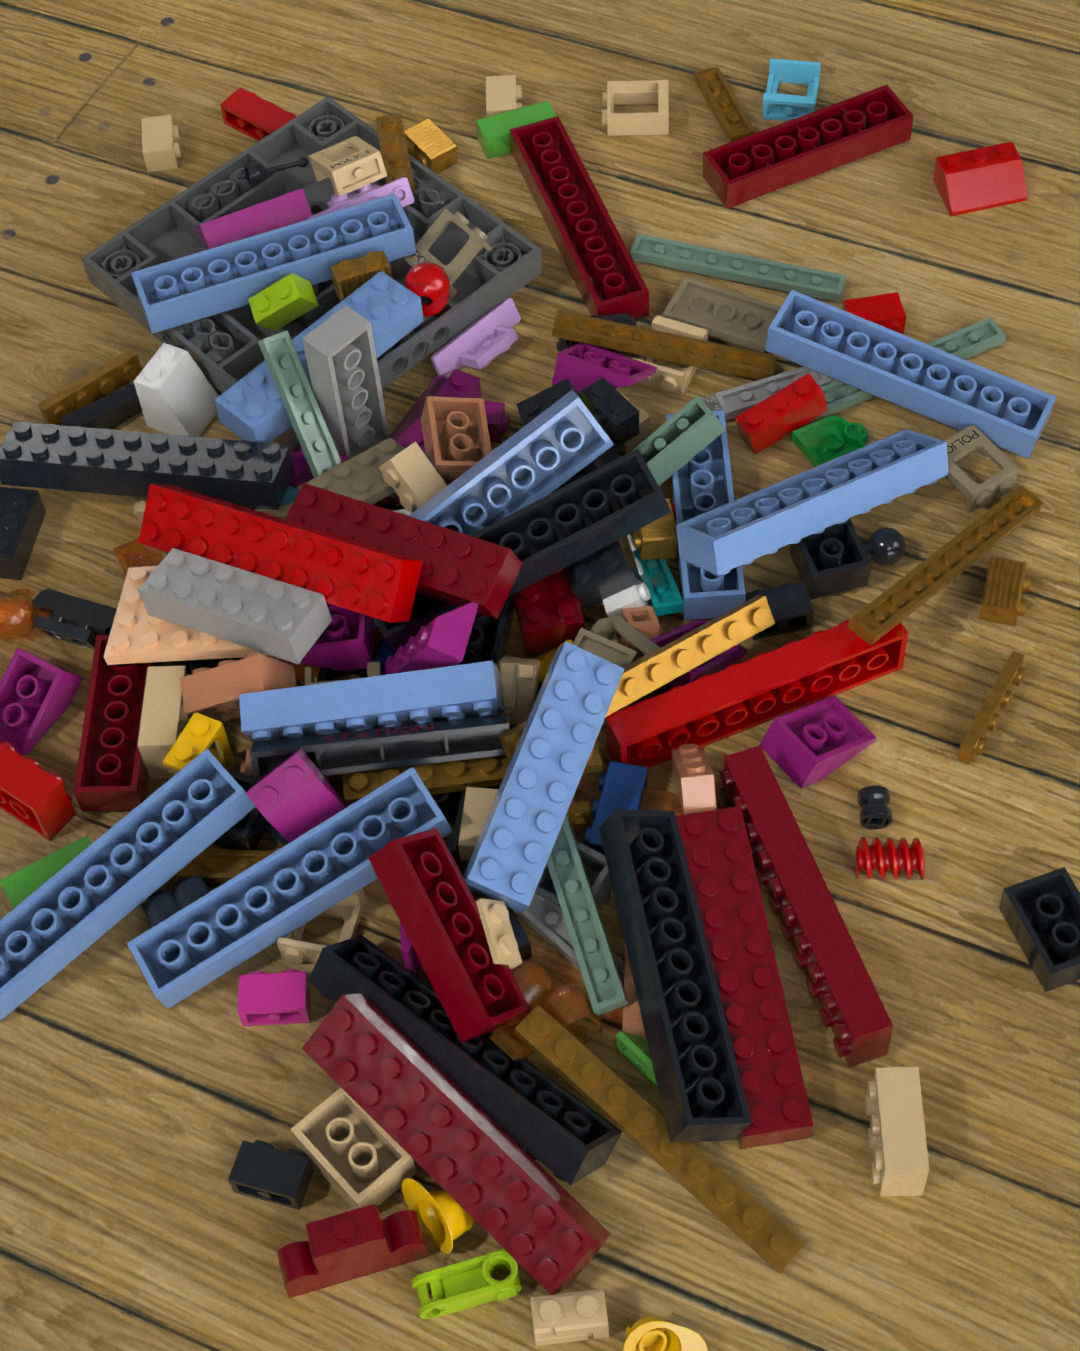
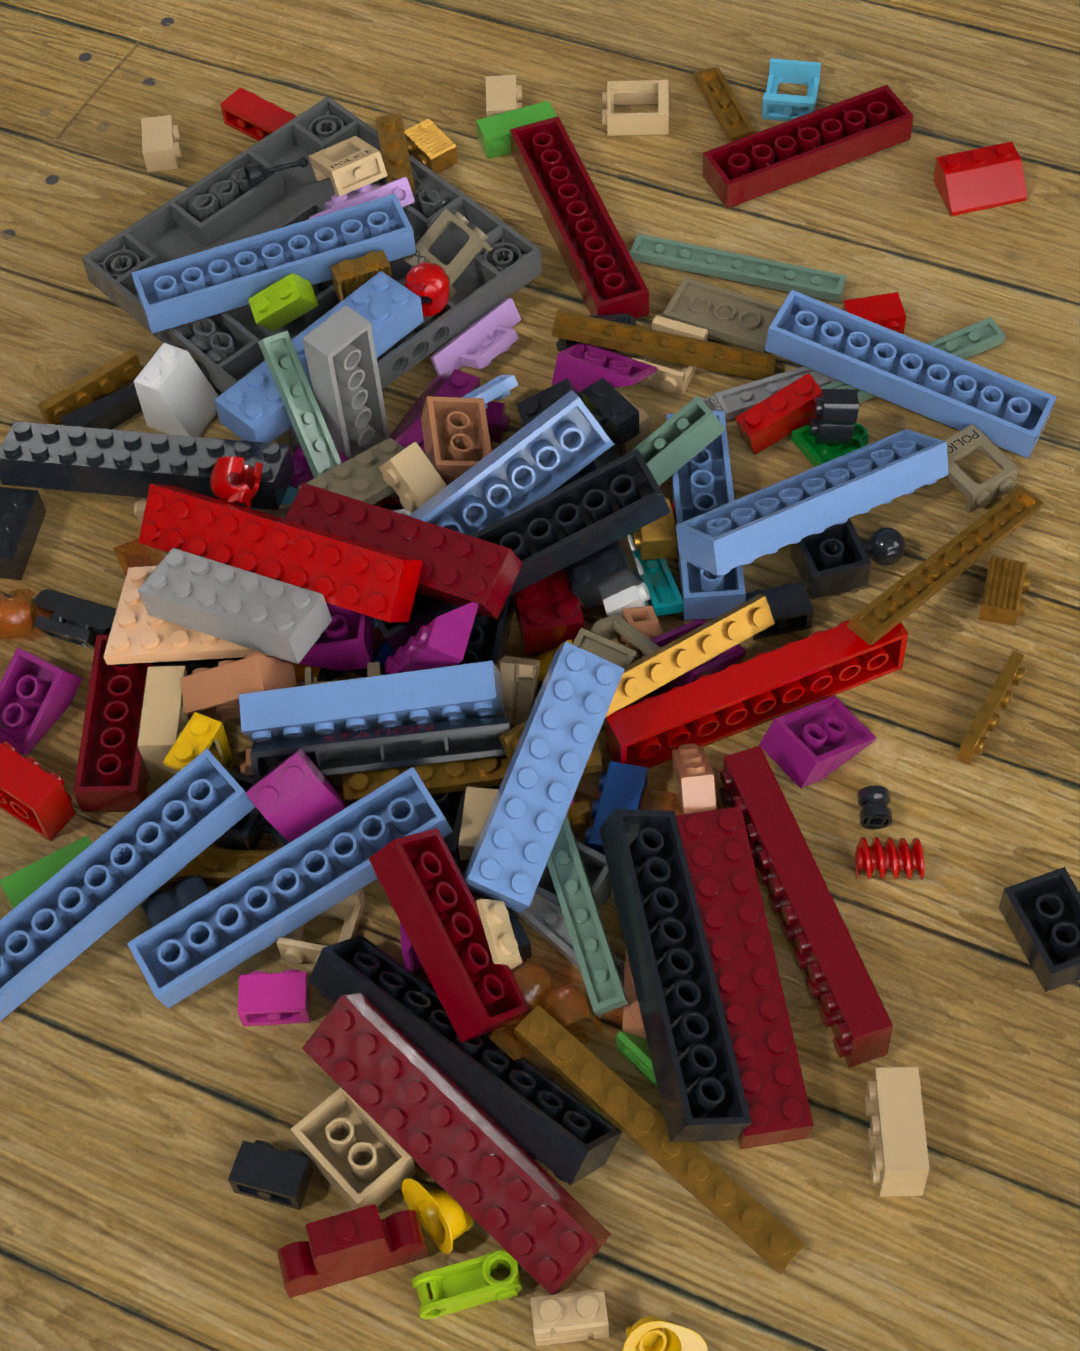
magenta slope [194,188,312,250] -> none
none -> red helmet [210,456,263,507]
none -> light blue plate [461,375,518,409]
none -> black brick [809,389,859,445]

